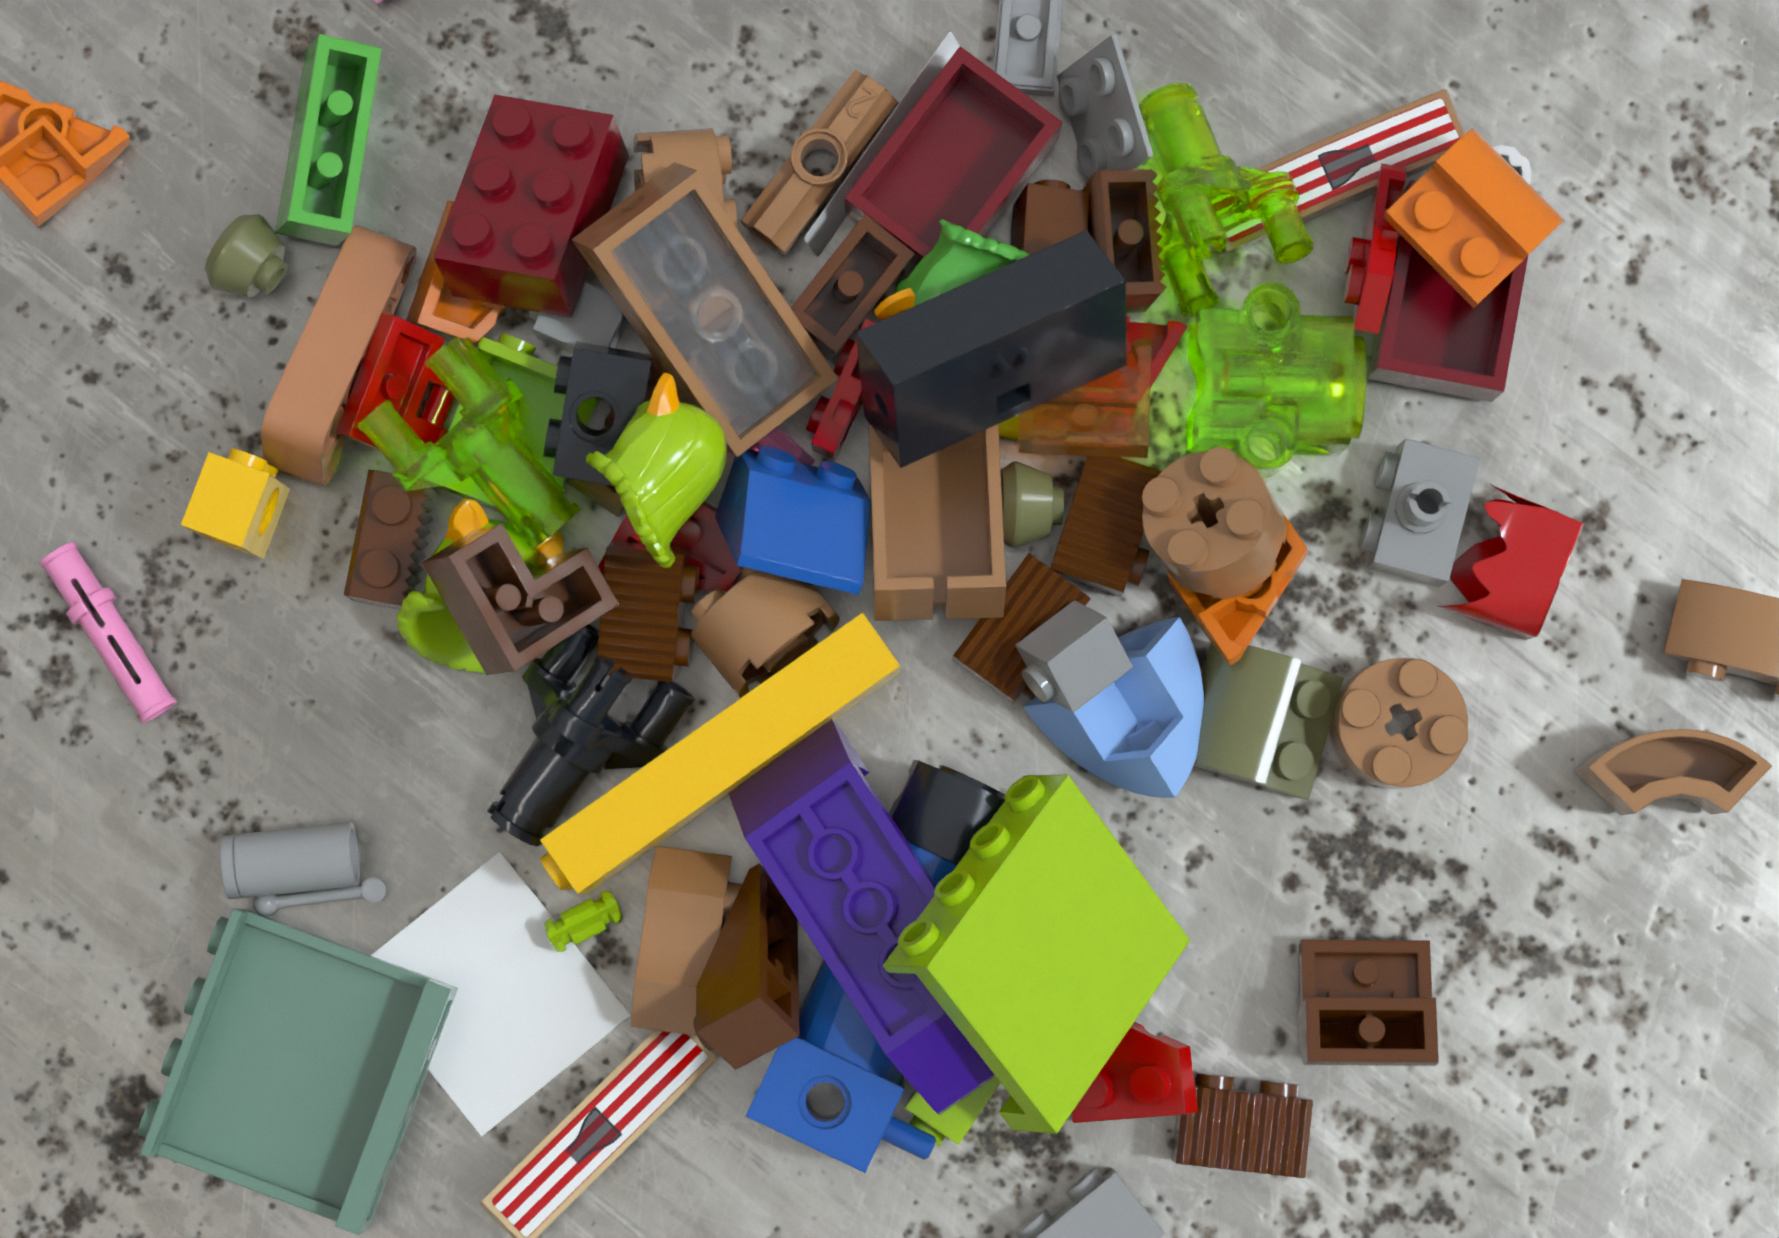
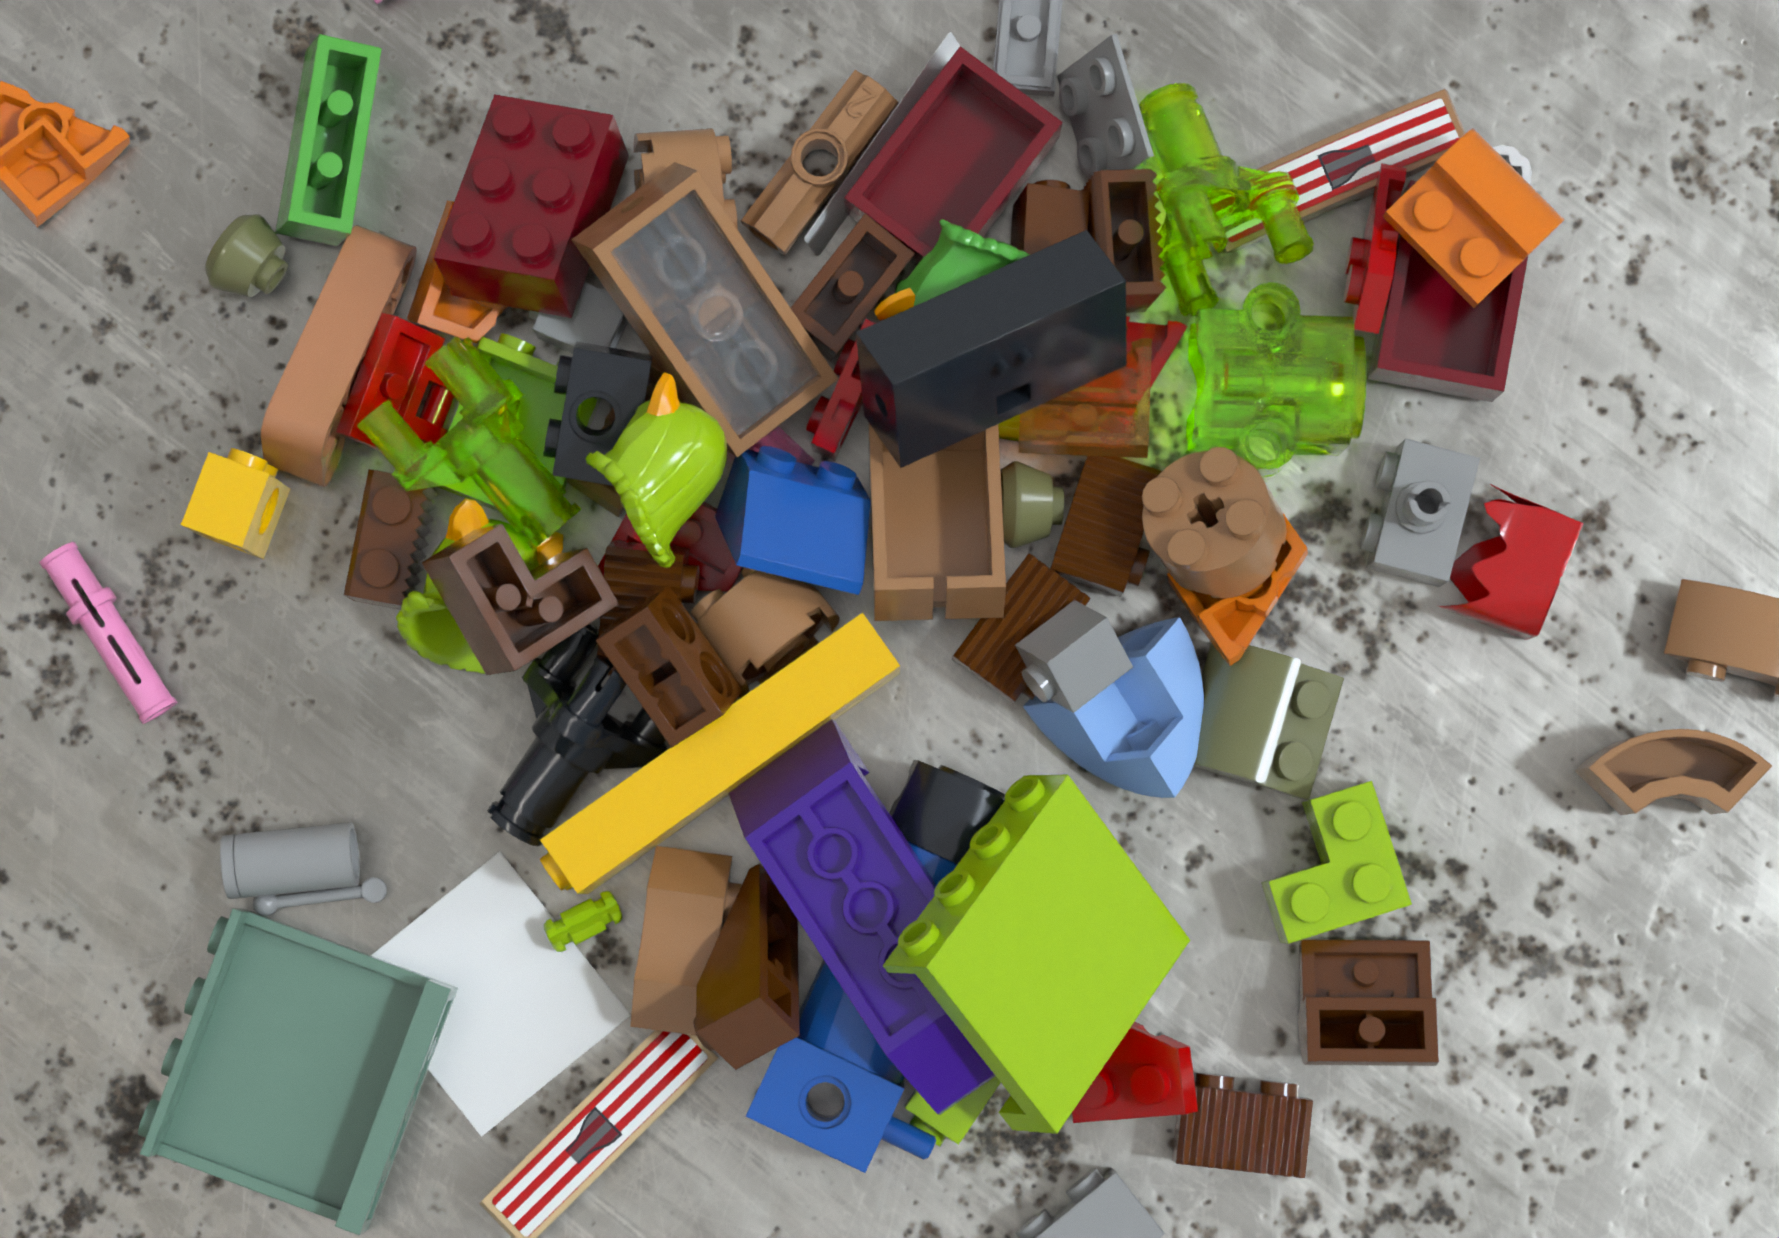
medium nougat brick [1330,658,1468,789] -> none
none -> reddish brown brick [596,585,743,747]
none -> lime brick [1261,781,1412,944]

